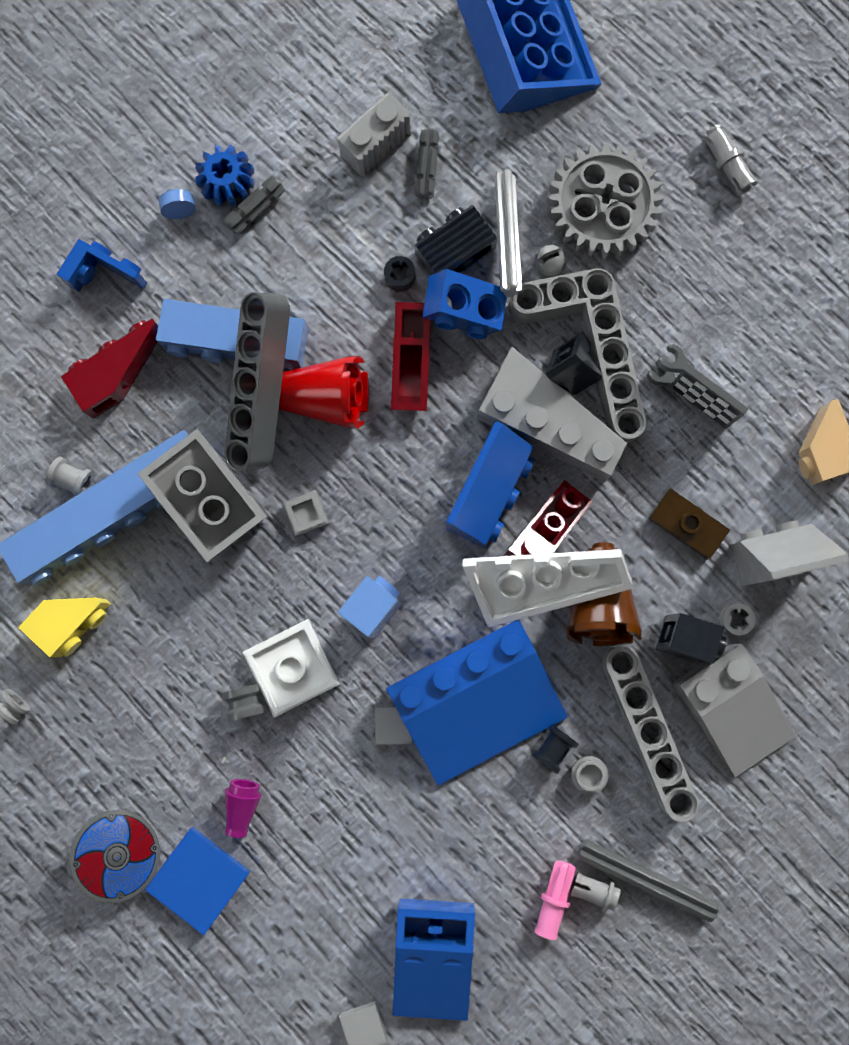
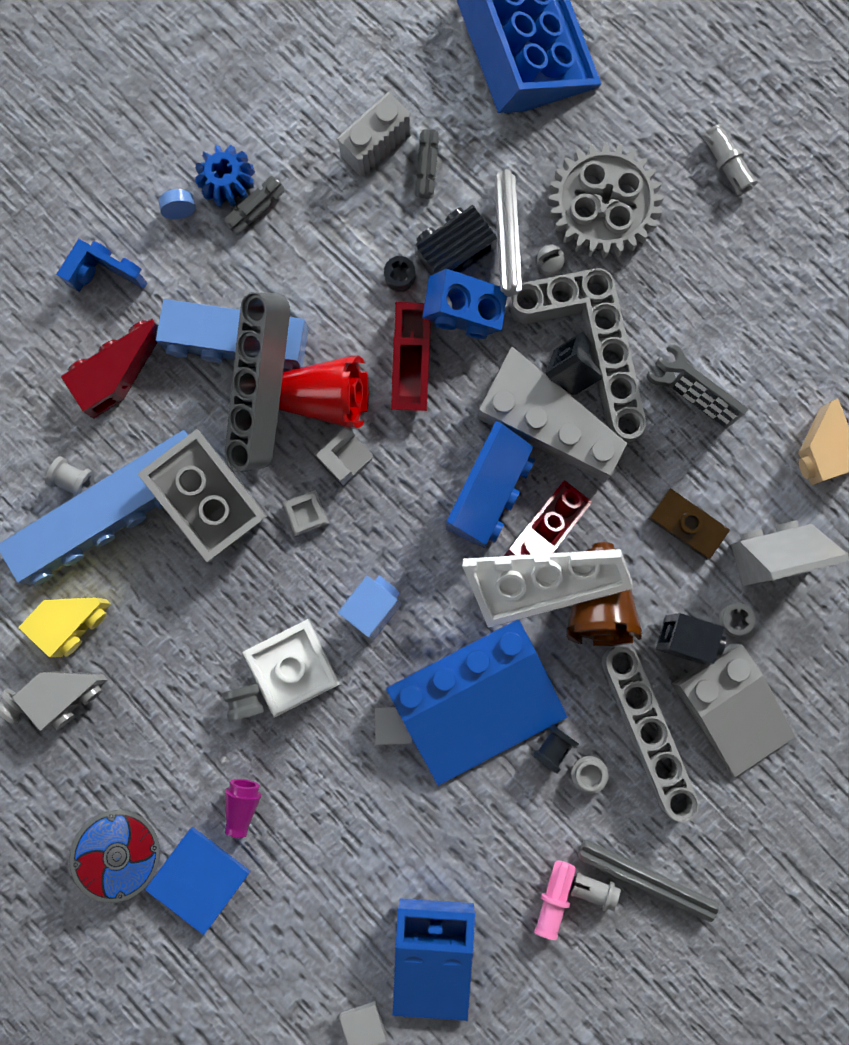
none -> light grey slope [12,672,108,731]
none -> light grey panel [316,427,373,486]

